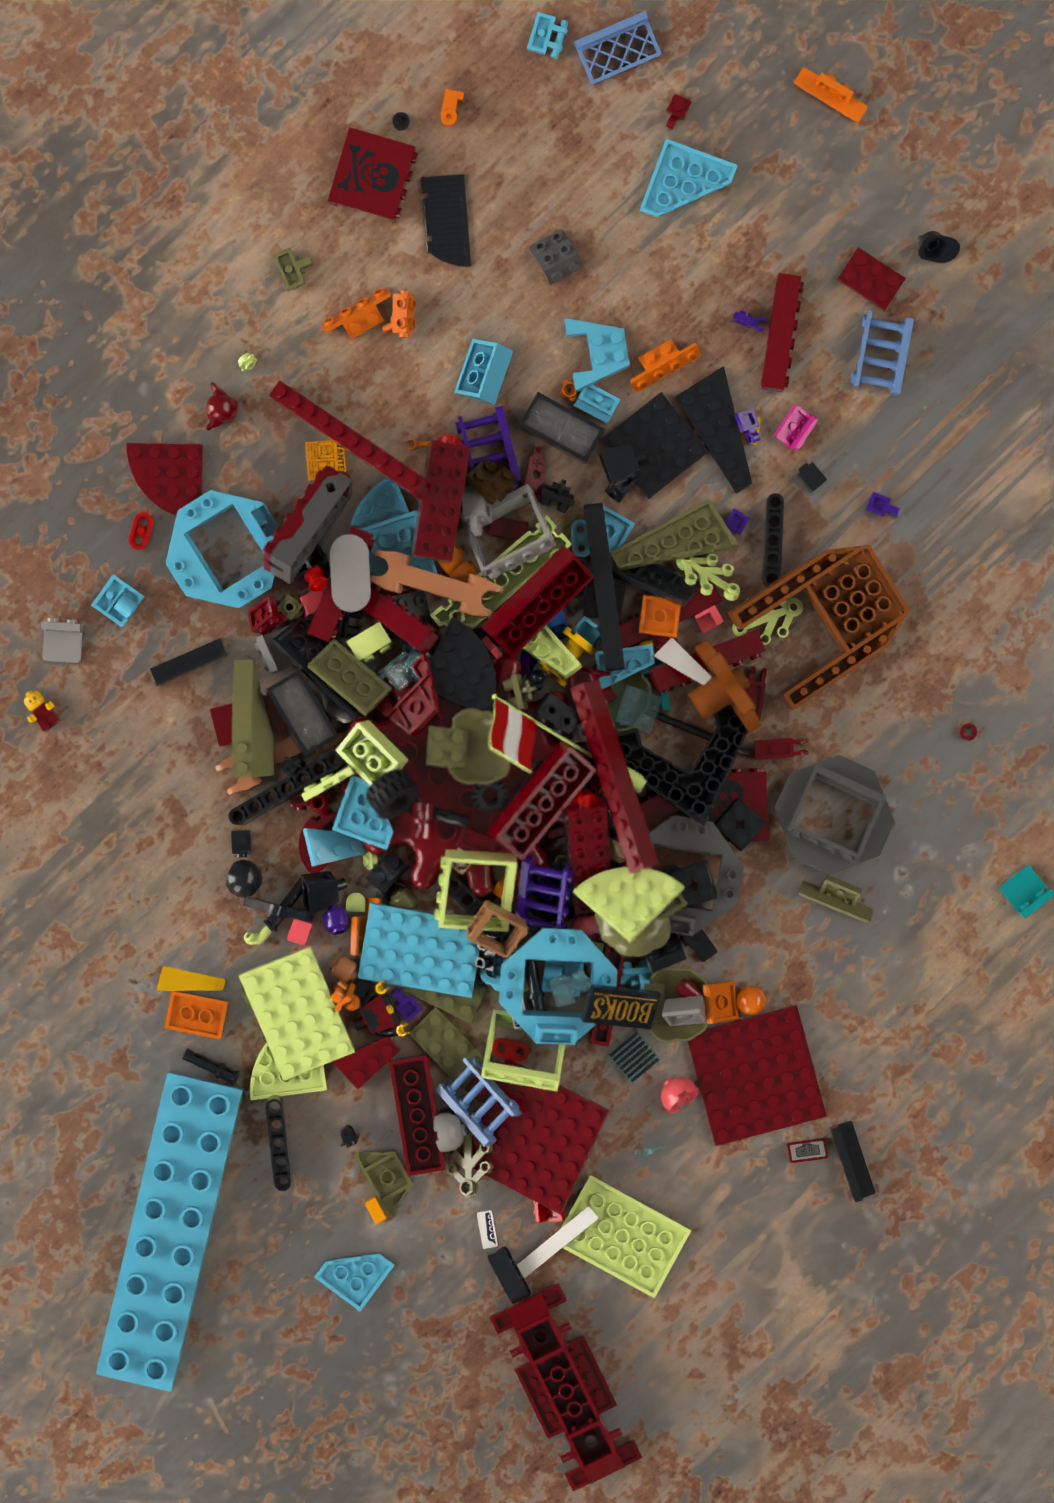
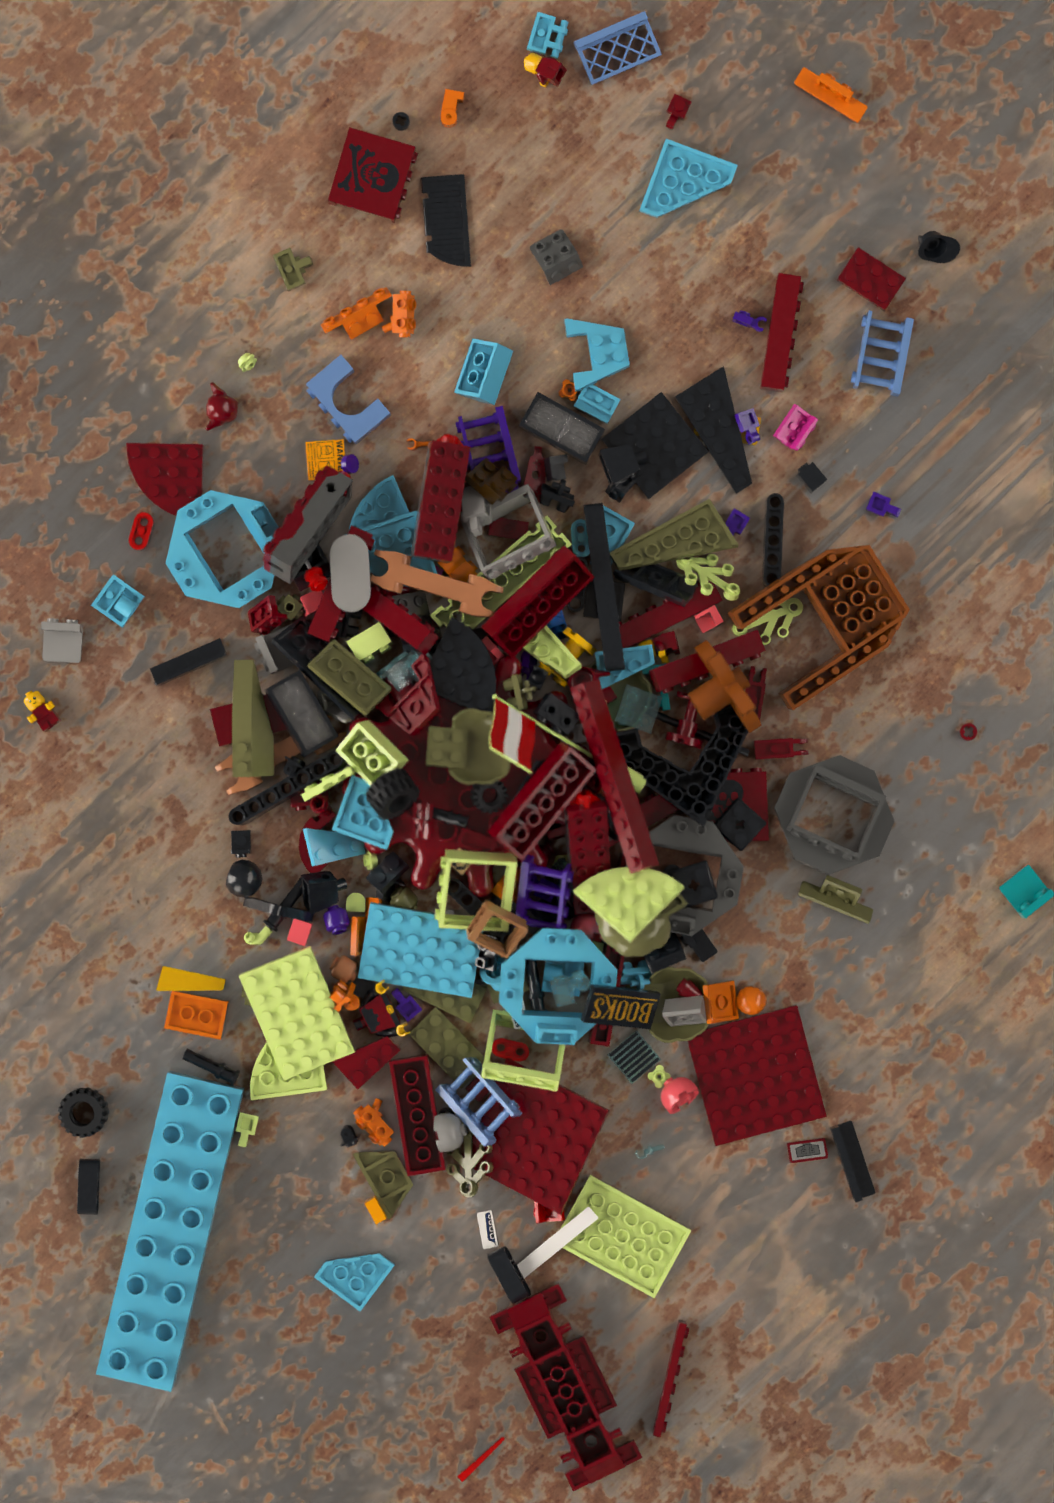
black beam [266,1095,292,1191] -> none
dark red brick [269,380,432,501] -> none
medium azure panel [573,615,601,648] -> none
tan tile [609,839,625,863] -> none
orange bracket [630,339,701,393] -> none
orange tile [638,595,681,638] -> none
white sticker [654,638,711,685] -> none
none -> black tyre [58,1088,109,1138]
none -> black beam [77,1158,100,1215]
none -> yellowish green plate [236,1112,259,1148]
none -> medium blue arch [306,355,391,444]
none -> dark purple tile [341,454,359,474]
none -> orange brick [353,1098,394,1147]
none -> red sticker [457,1437,505,1482]
none -> dark red piece [524,53,567,88]
none -> black panel [544,454,568,482]
none -> yellowish green plate [648,1065,671,1088]
none -> dark red plate [652,1320,689,1438]
none -> dark red piece [665,691,703,749]

